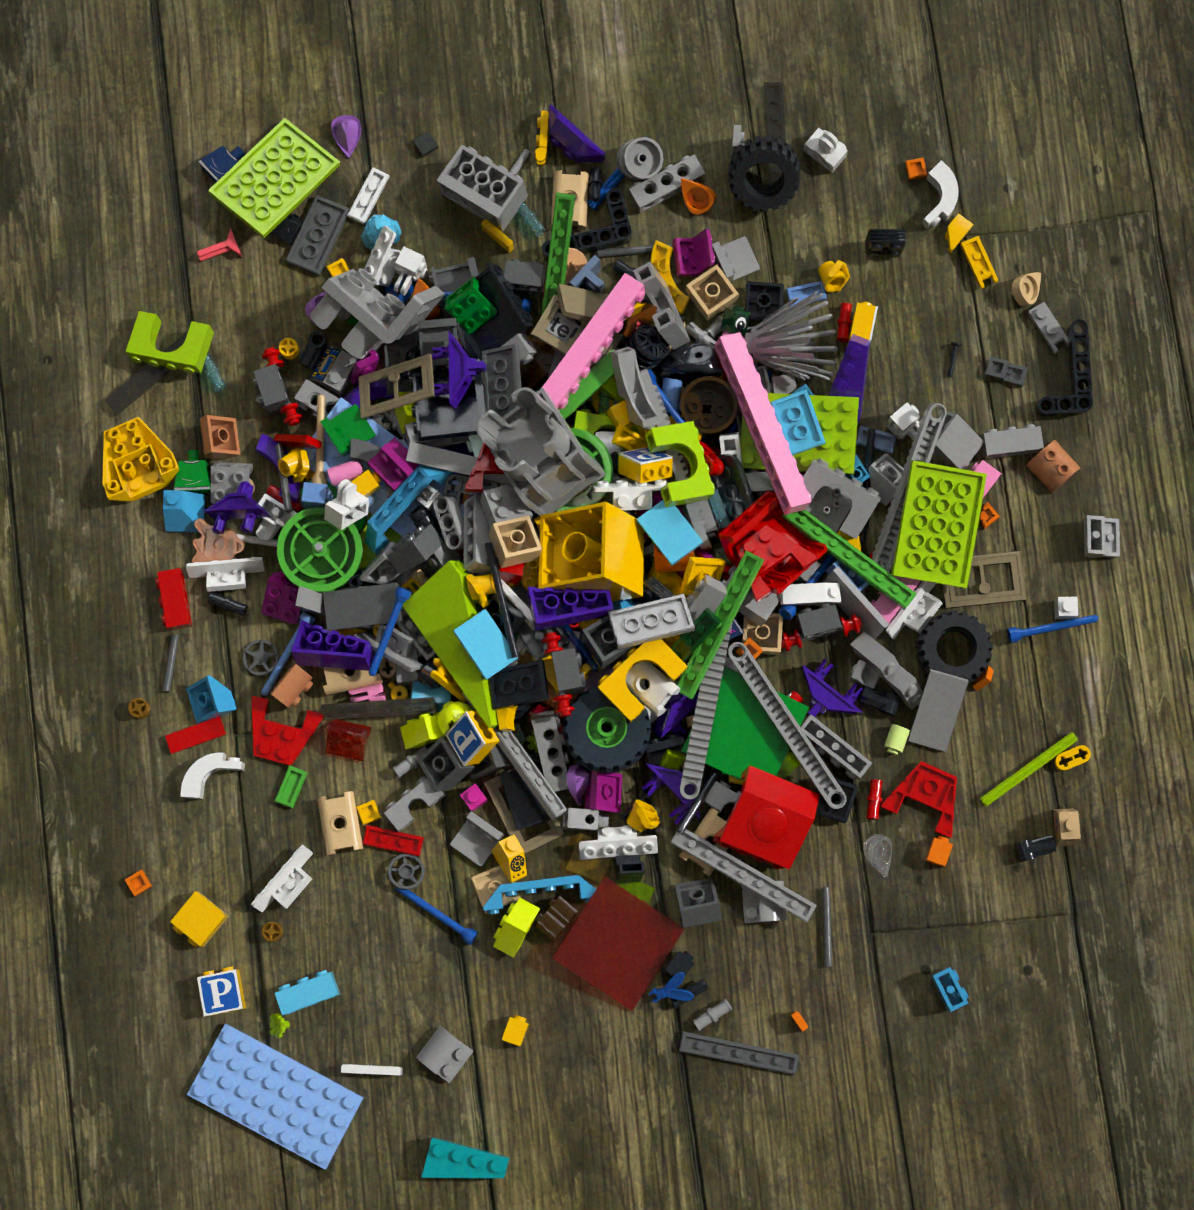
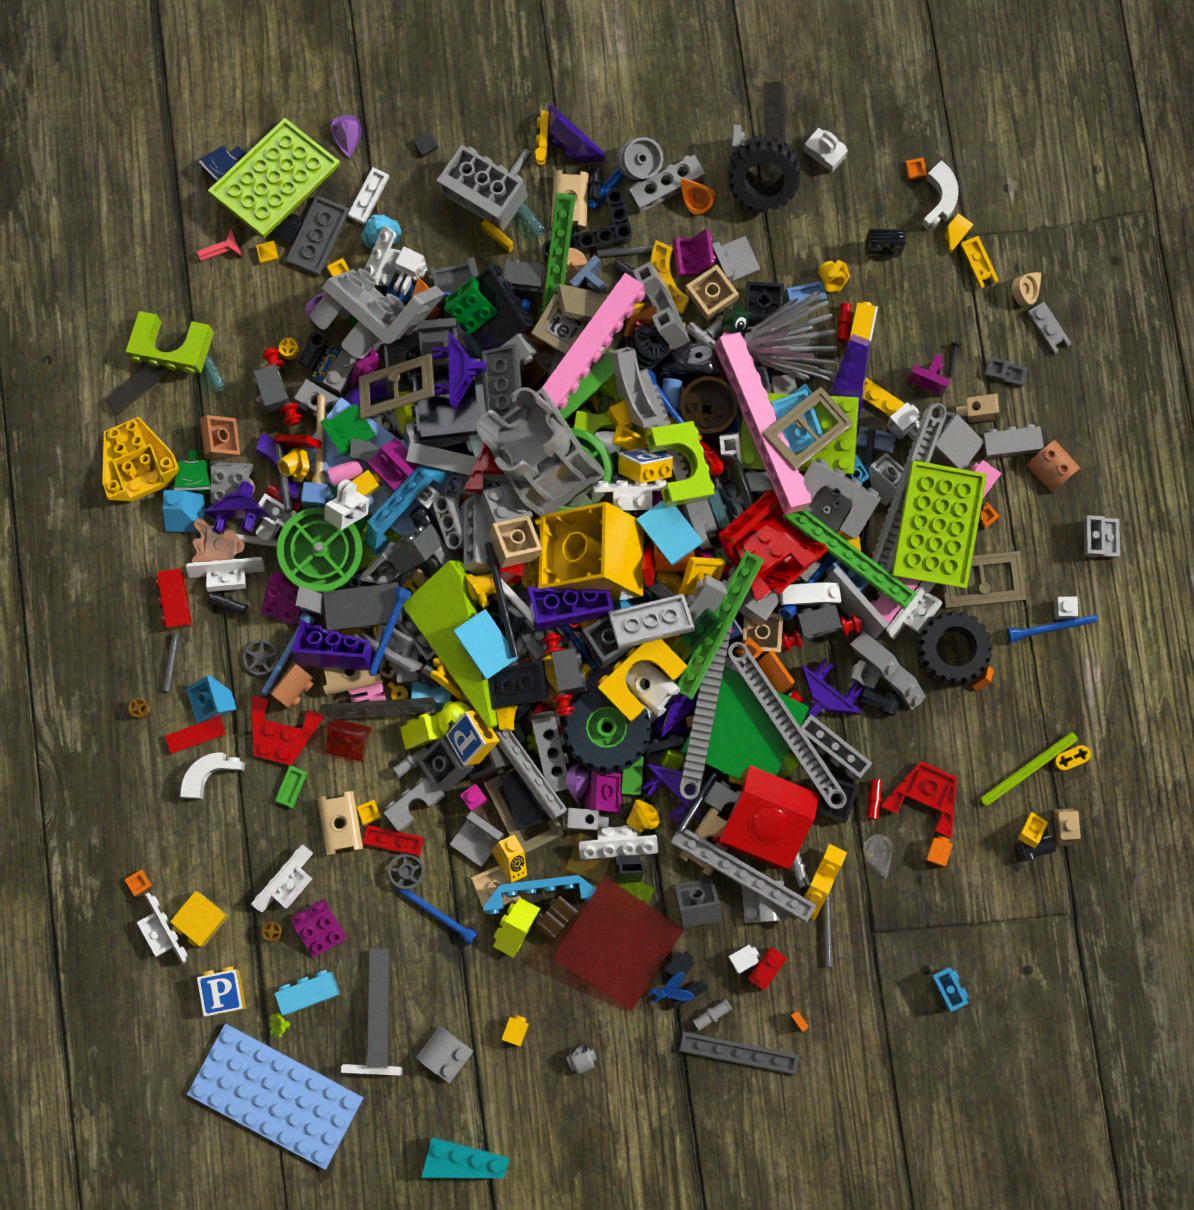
yellowish green brick [884,724,910,755] -> none
light grey tile [908,669,968,752] -> none
black beam [1035,319,1093,416] -> none
none -> white bracket [137,893,188,965]
none -> yellow tile [256,241,279,264]
none -> magenta bracket [292,899,346,957]
none -> dark grey tile [367,949,390,1068]
none -> light grey head [566,1045,597,1074]
none -> bright green tile [622,756,644,796]
none -> red tile [642,542,655,586]
none -> white brick [729,945,760,974]
none -> red brick [748,947,787,991]
none -> orange slope [757,650,795,694]
none -> dark tan door [762,387,854,471]
none -> light grey pin [790,852,811,888]
none -> yellow arch [804,844,847,920]
none -> yellow hinge [863,378,904,418]
none -> magenta bracket [908,354,950,396]
none -> tan torso [956,394,1000,422]
none -> yellow plate [1018,812,1048,849]

